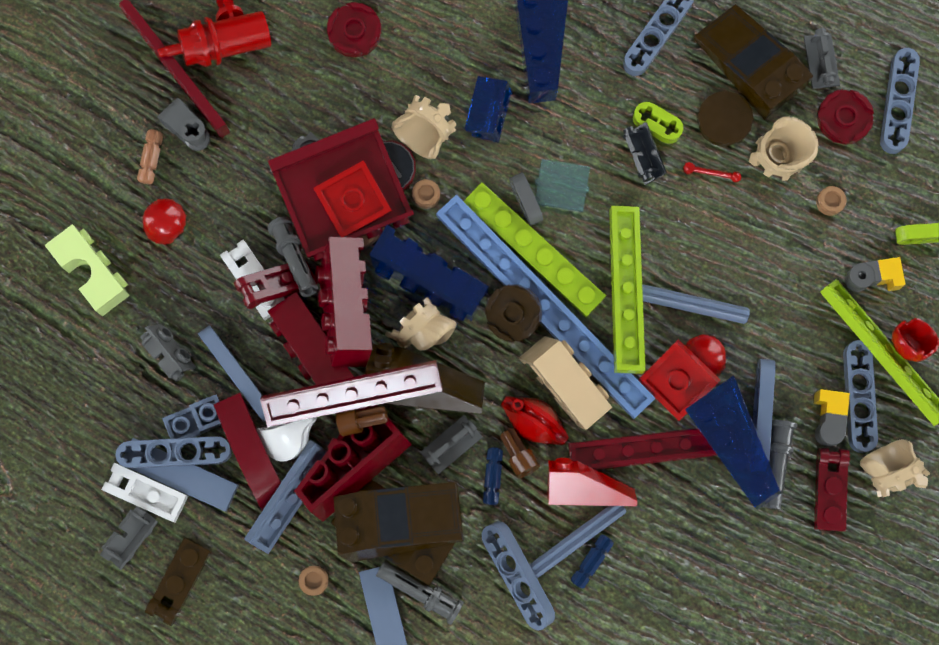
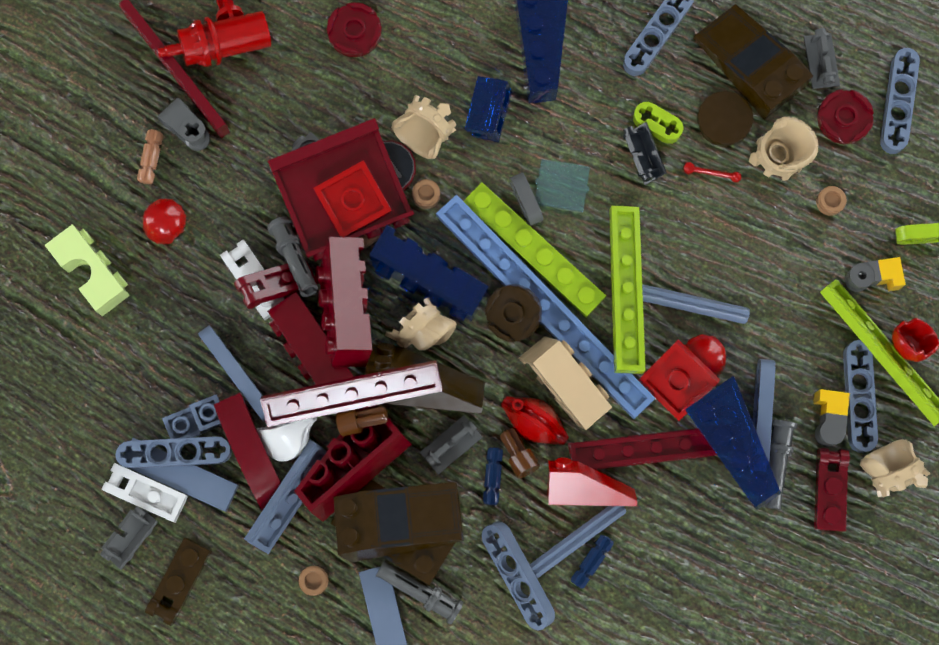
dark grey hinge [140,324,196,381] -> none

